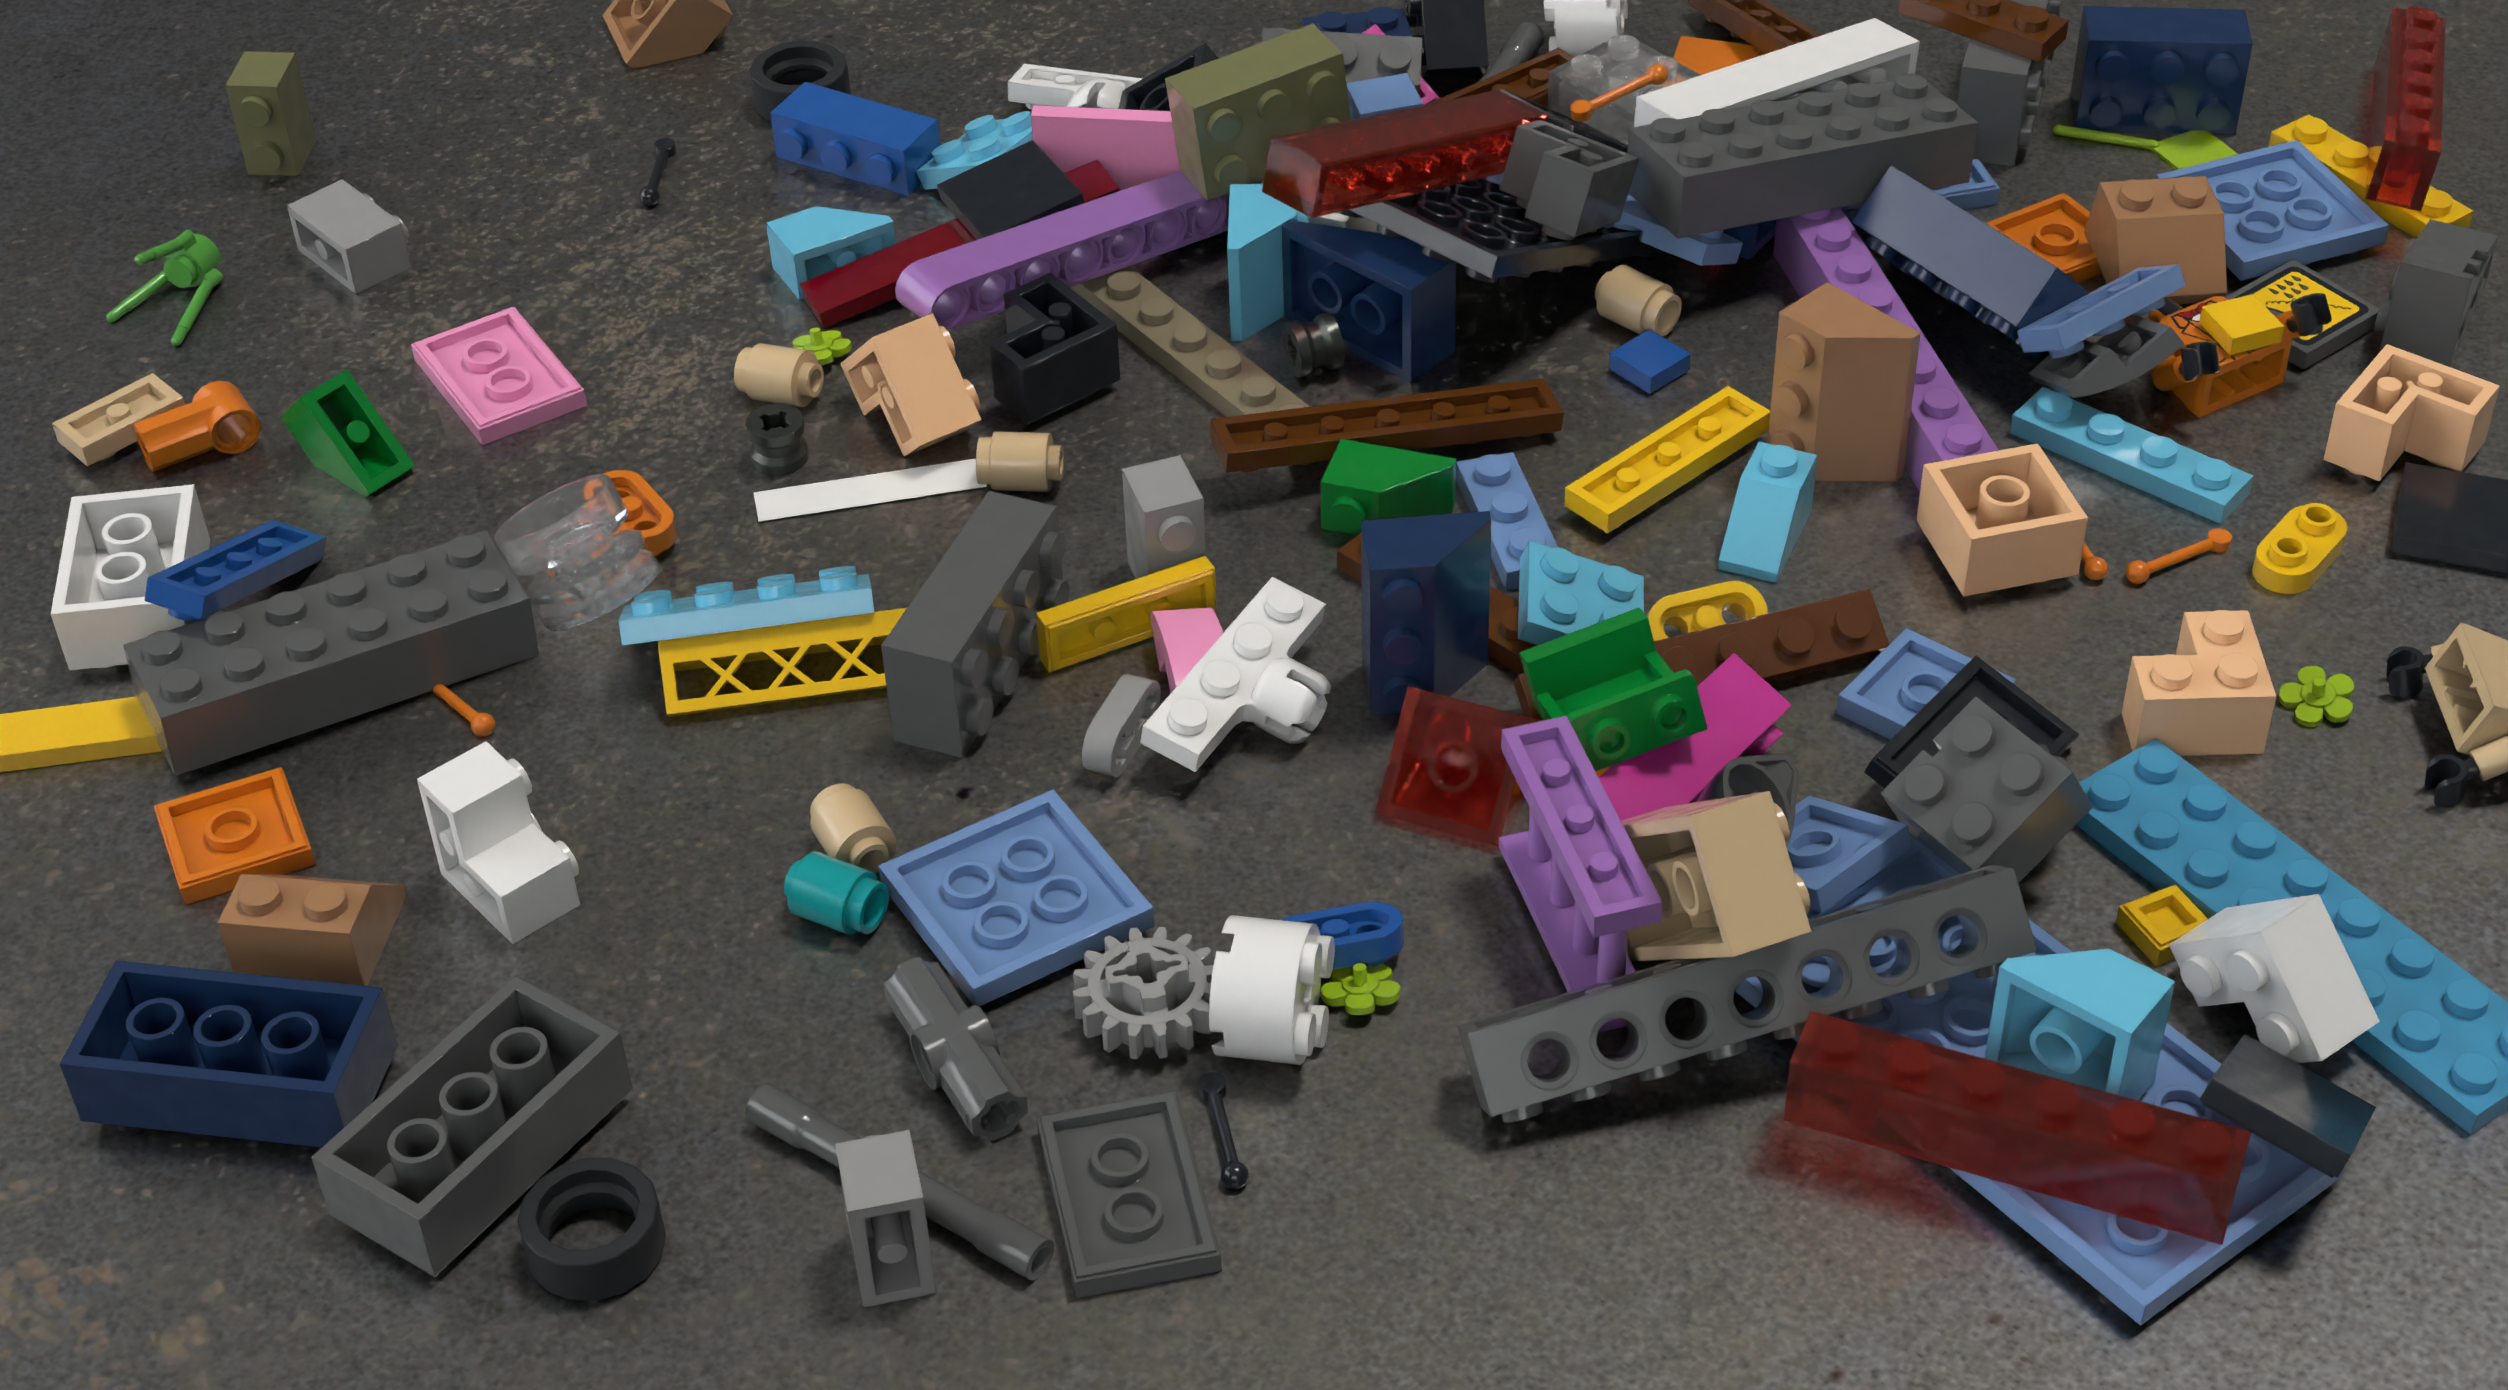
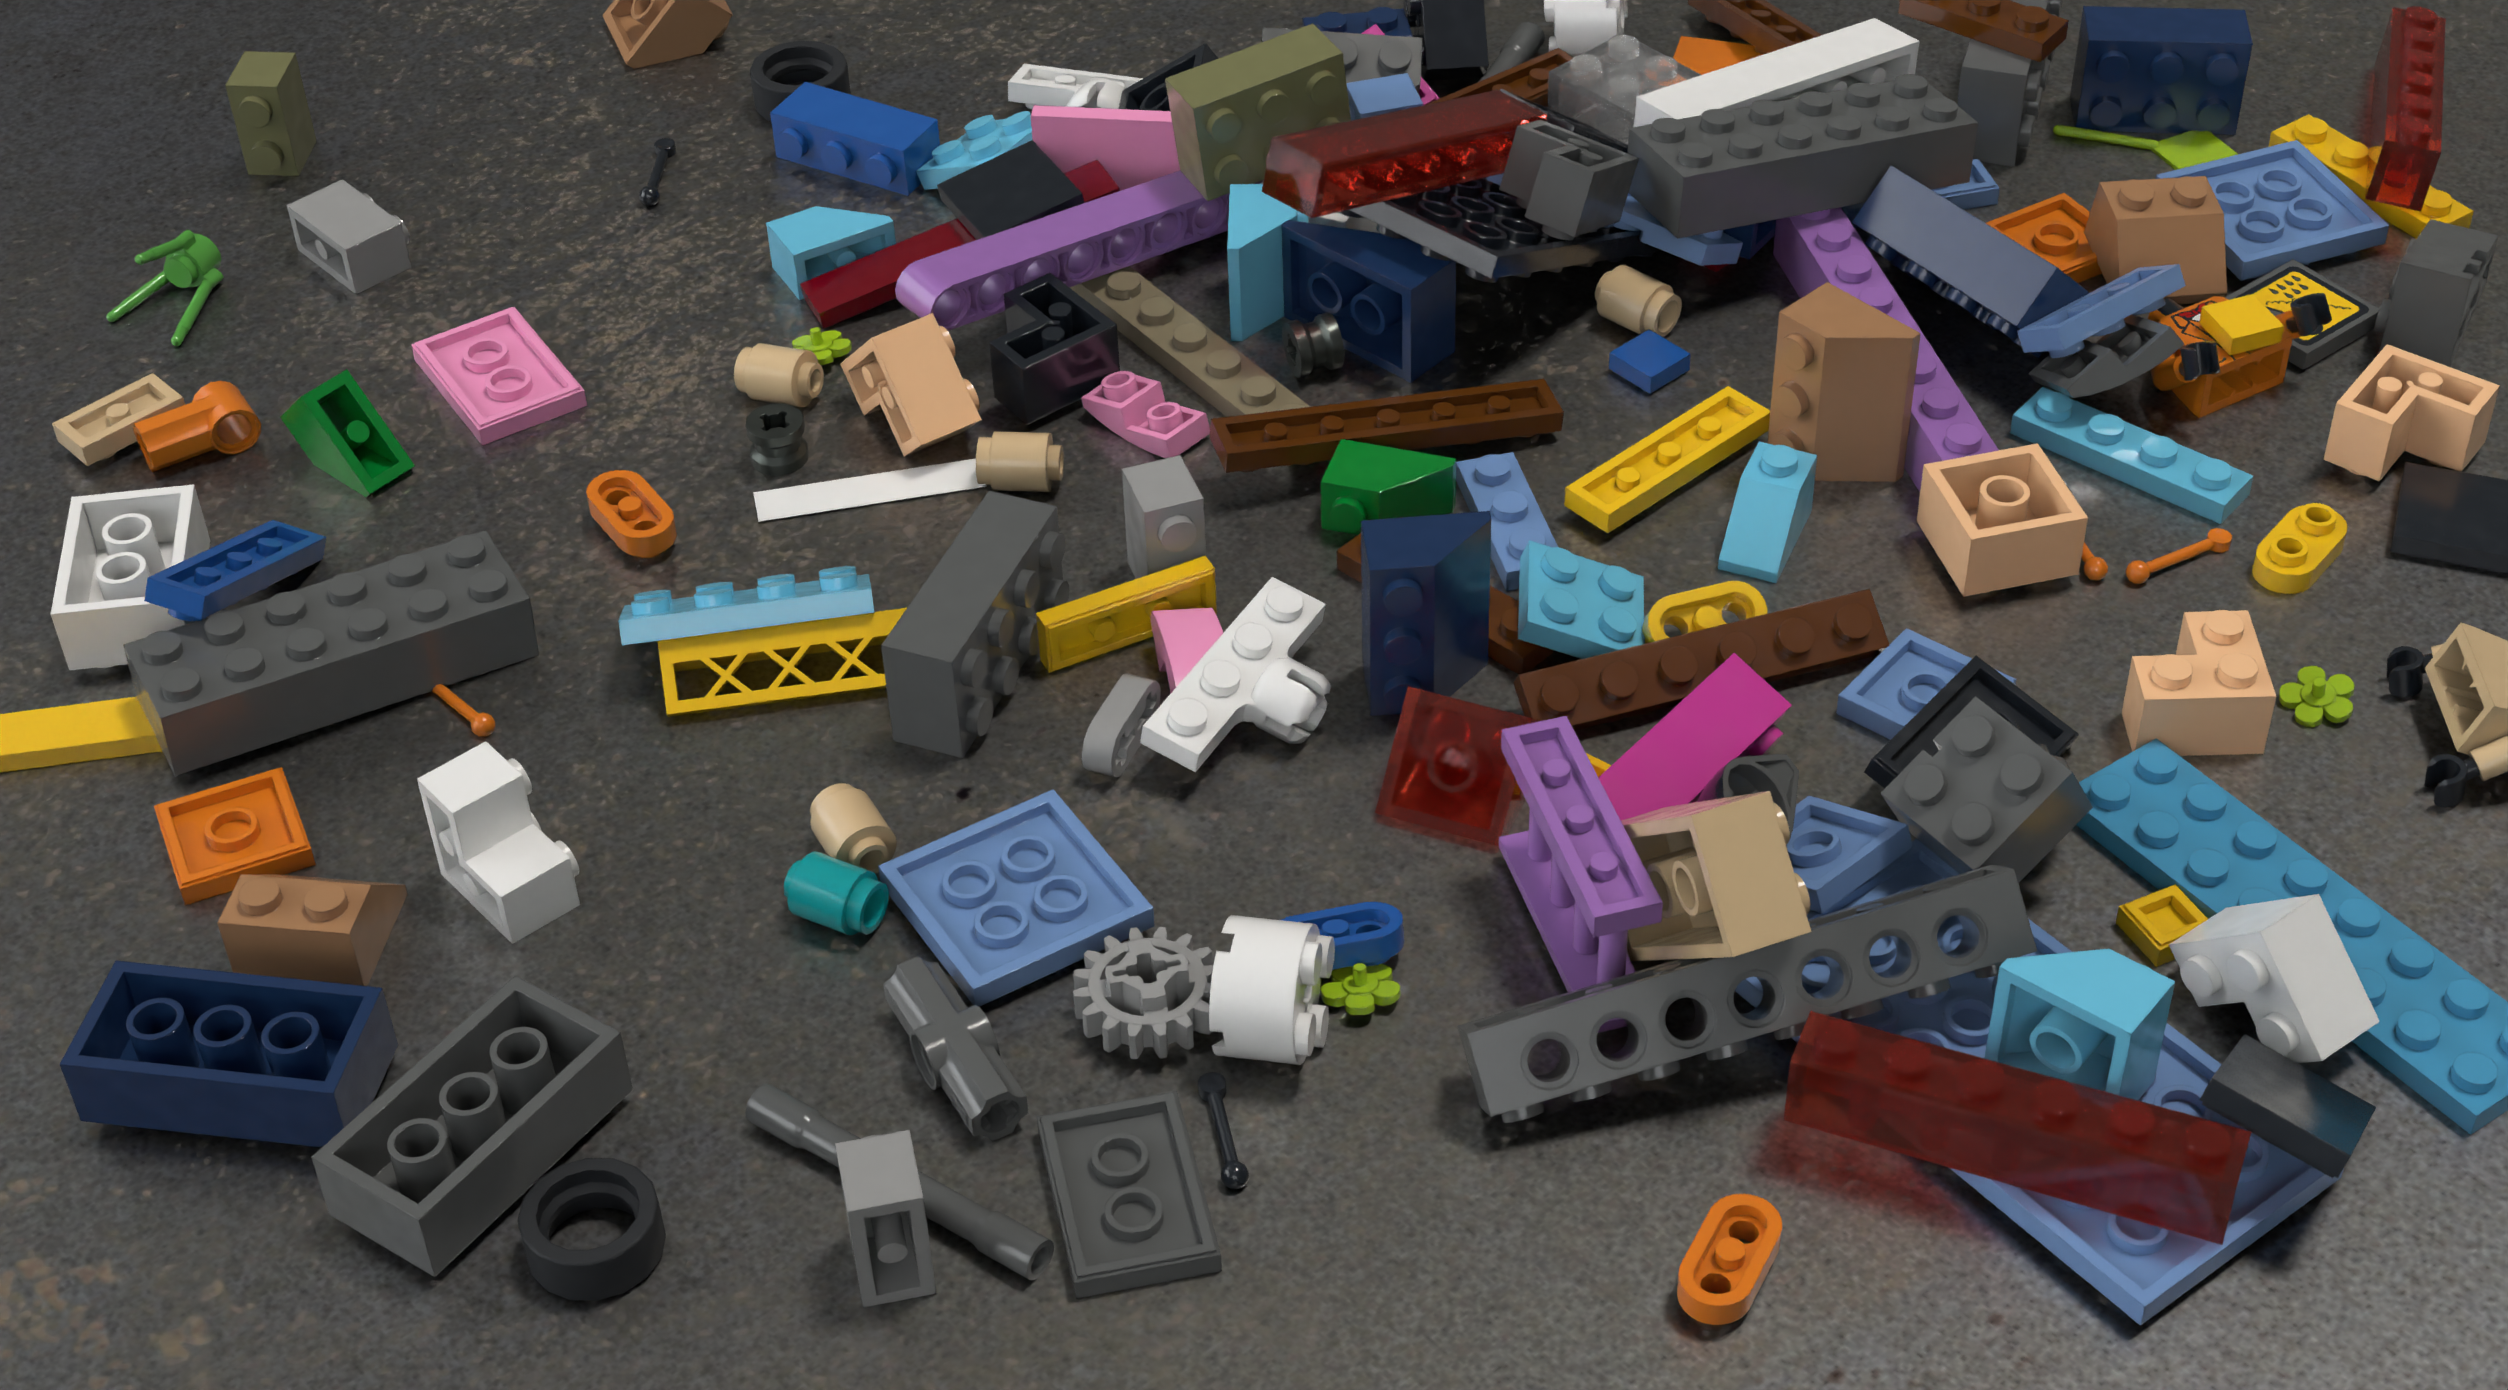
clear wheel [494,474,660,631] -> none
green panel [1519,608,1707,772] -> none
orange hinge [1570,64,1668,122] -> none
none -> bright pink slope [1081,371,1210,458]
none -> orange plate [1677,1194,1782,1325]

